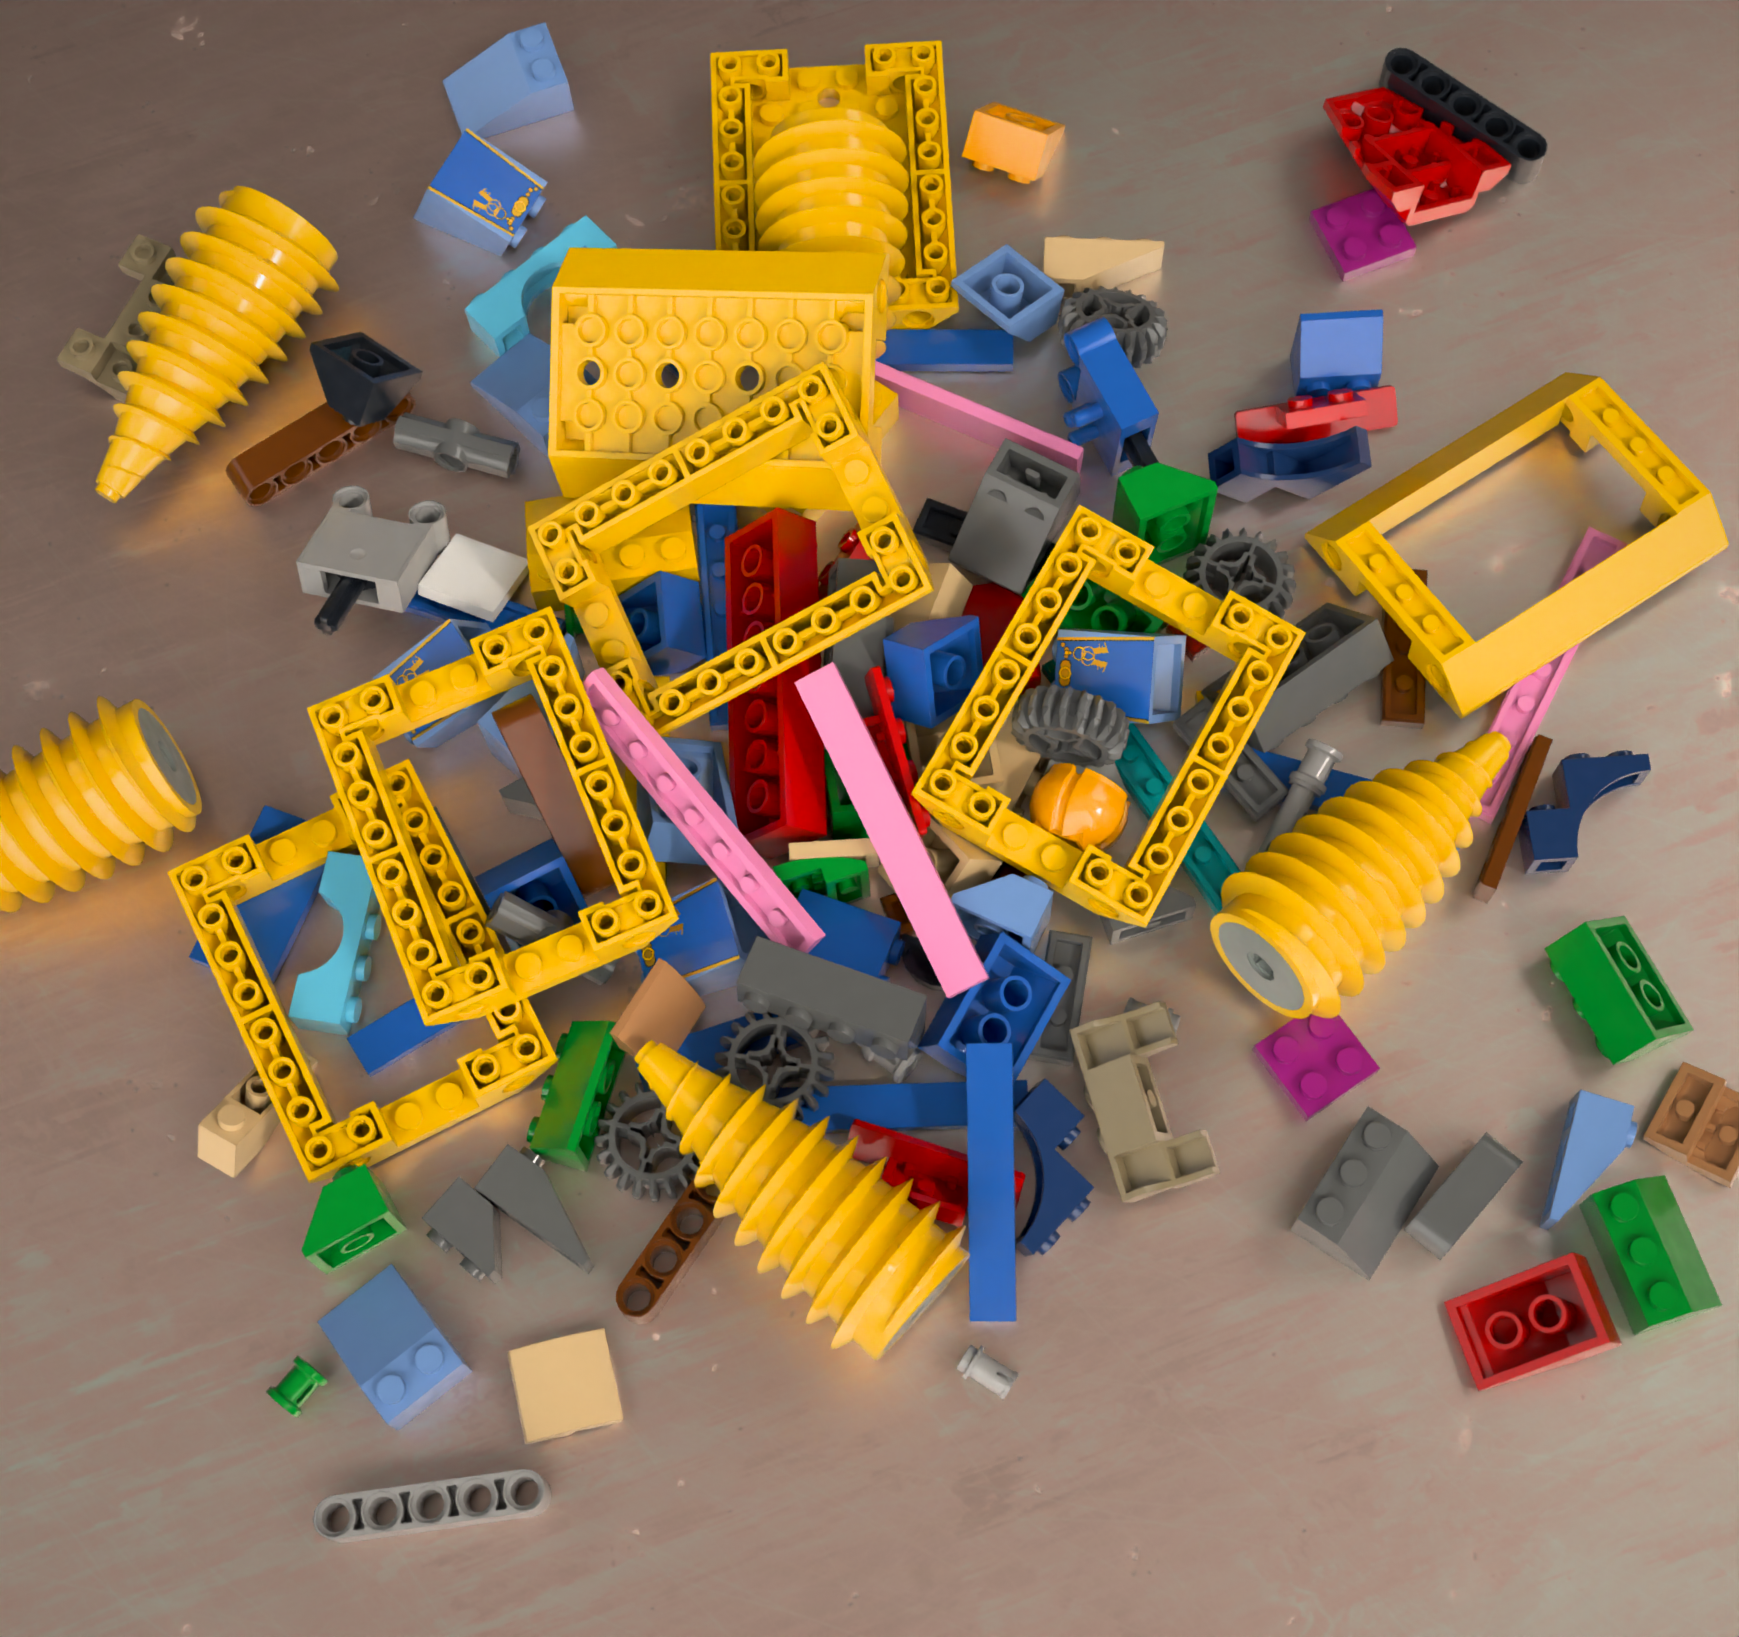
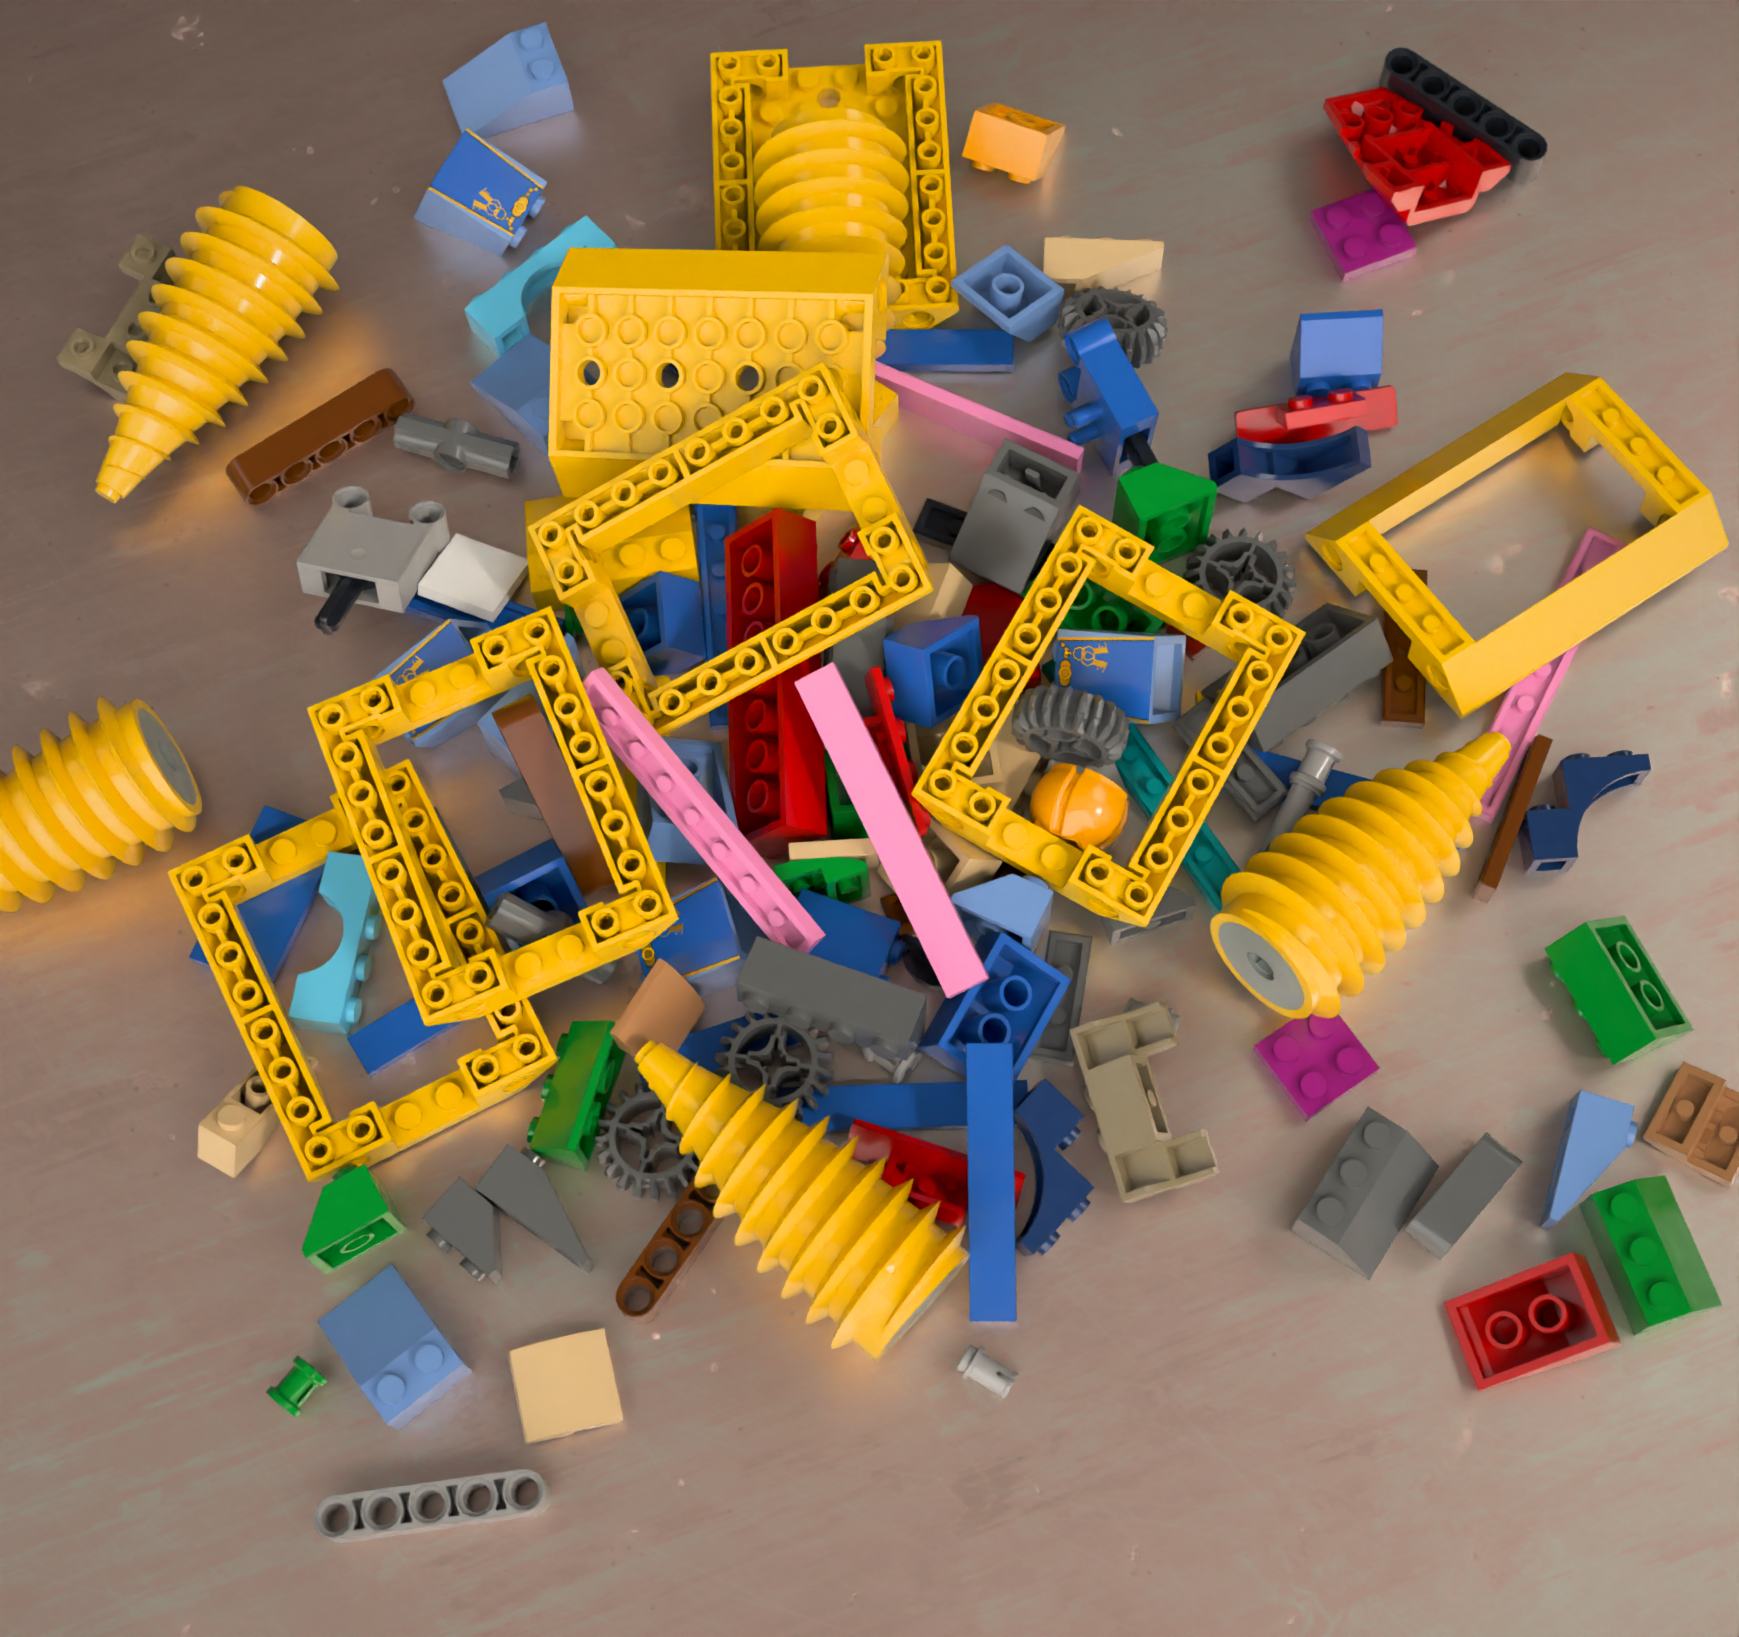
black slope [309,332,423,426] -> none

